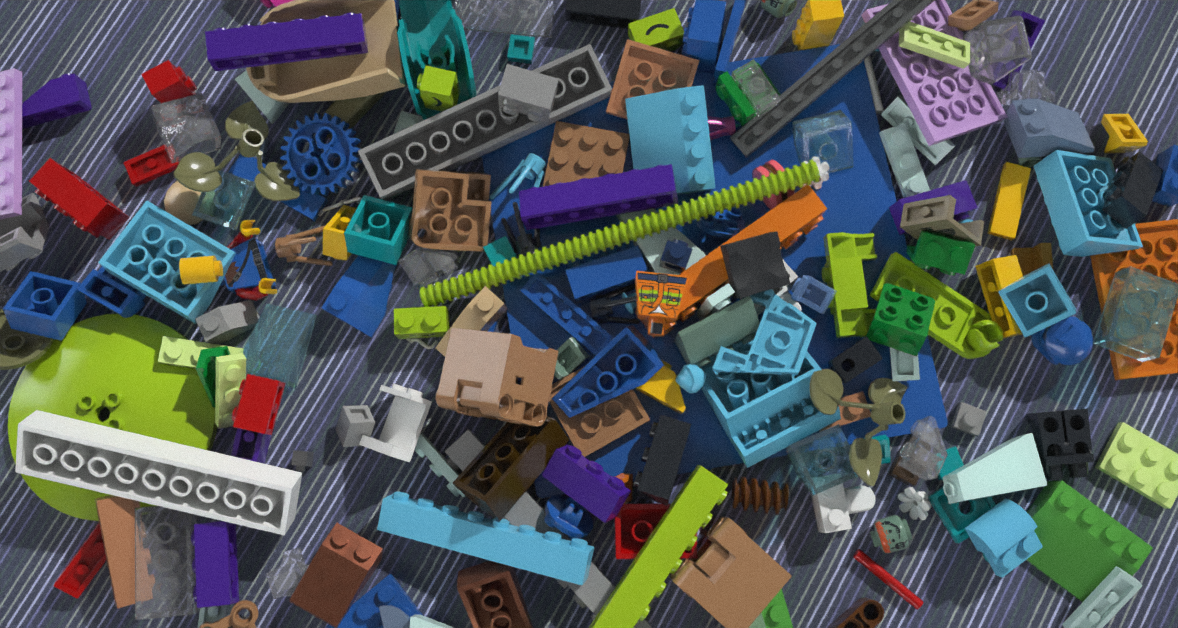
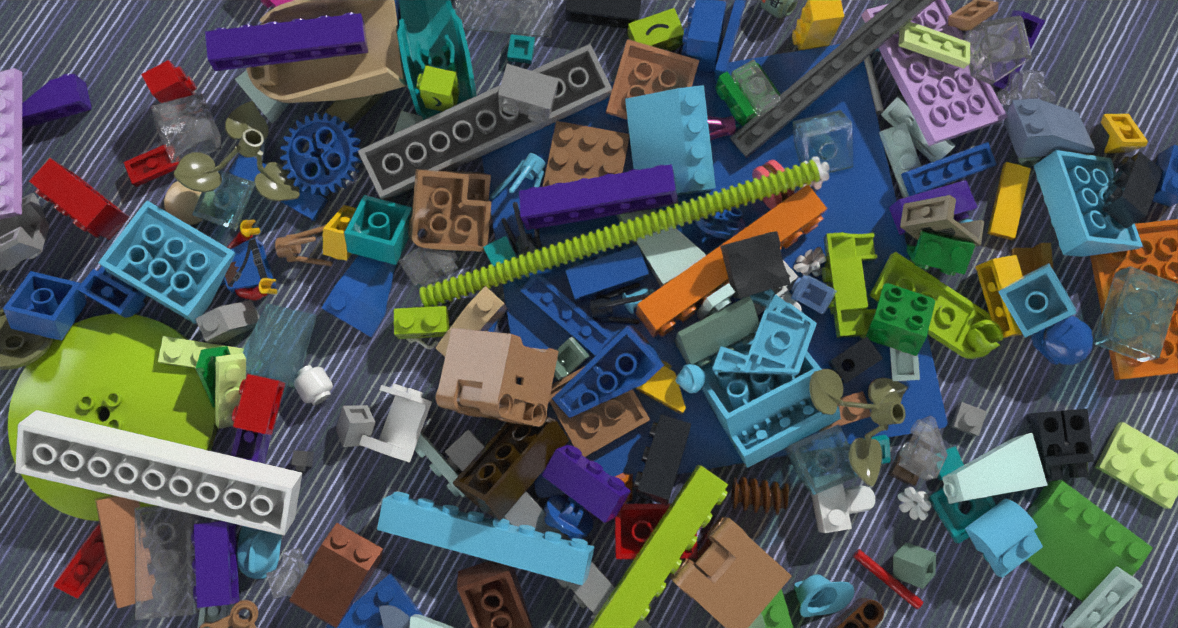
yellow brick [179,255,223,285] -> none
white piece [318,197,362,216] -> none
torso [635,271,688,336] -> none
dark blue brick [659,239,693,274] -> none
sand green head [870,515,912,554] -> none
none -> medium azure piece [236,526,282,579]
none -> white head [293,365,333,405]
none -> white plant [793,247,827,277]
none -> medium azure piece [794,574,855,617]
none -> sand green panel [893,543,936,589]
none -> blue tile [901,142,997,196]

